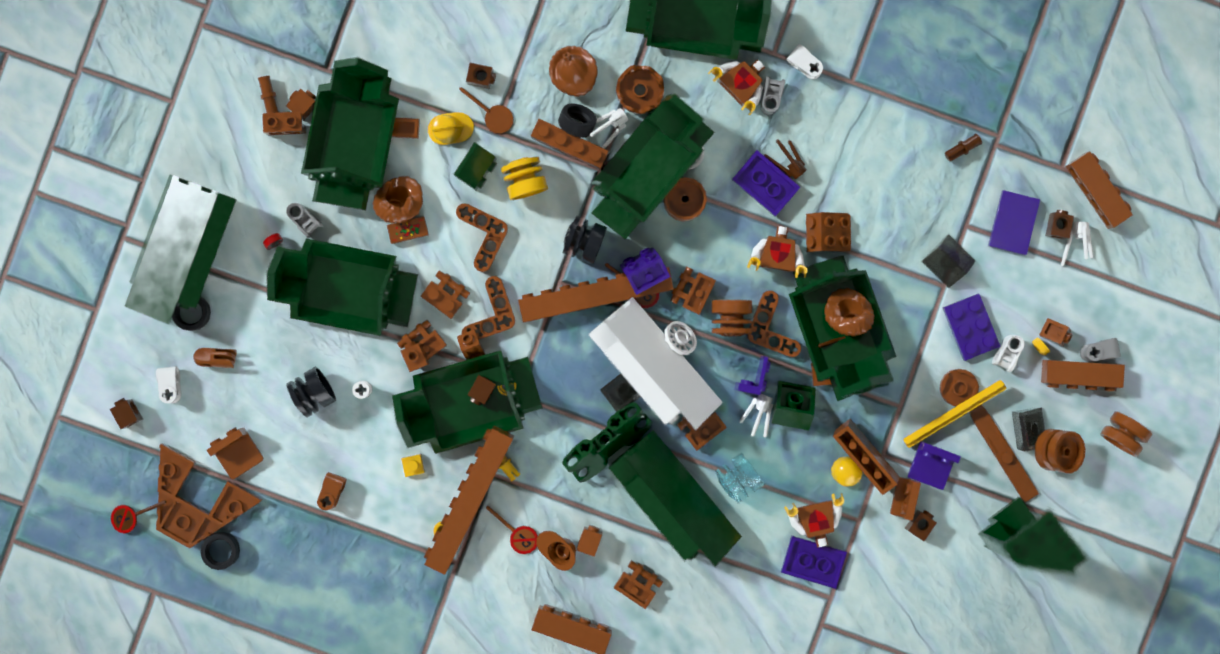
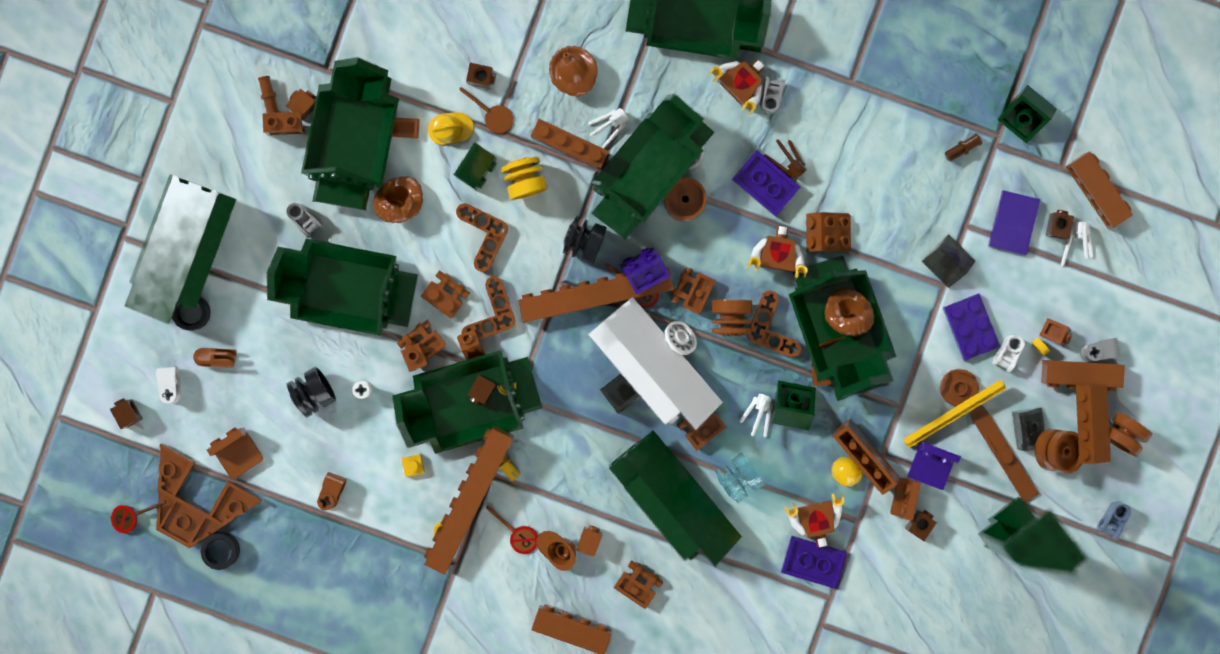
red tile [263,233,283,250] -> none
dark orange tile [387,216,429,244] -> none
black tyre [558,103,597,138] -> none
dark green piece [562,402,653,483] -> none
dark orange plate [616,65,664,114] -> none
dark purple bracket [735,356,771,395] -> none
white piece [786,44,823,80] -> none
none -> dark green slope [997,85,1057,144]
none -> dark orange brick [1076,384,1111,464]
none -> sand blue piece [1097,501,1131,540]

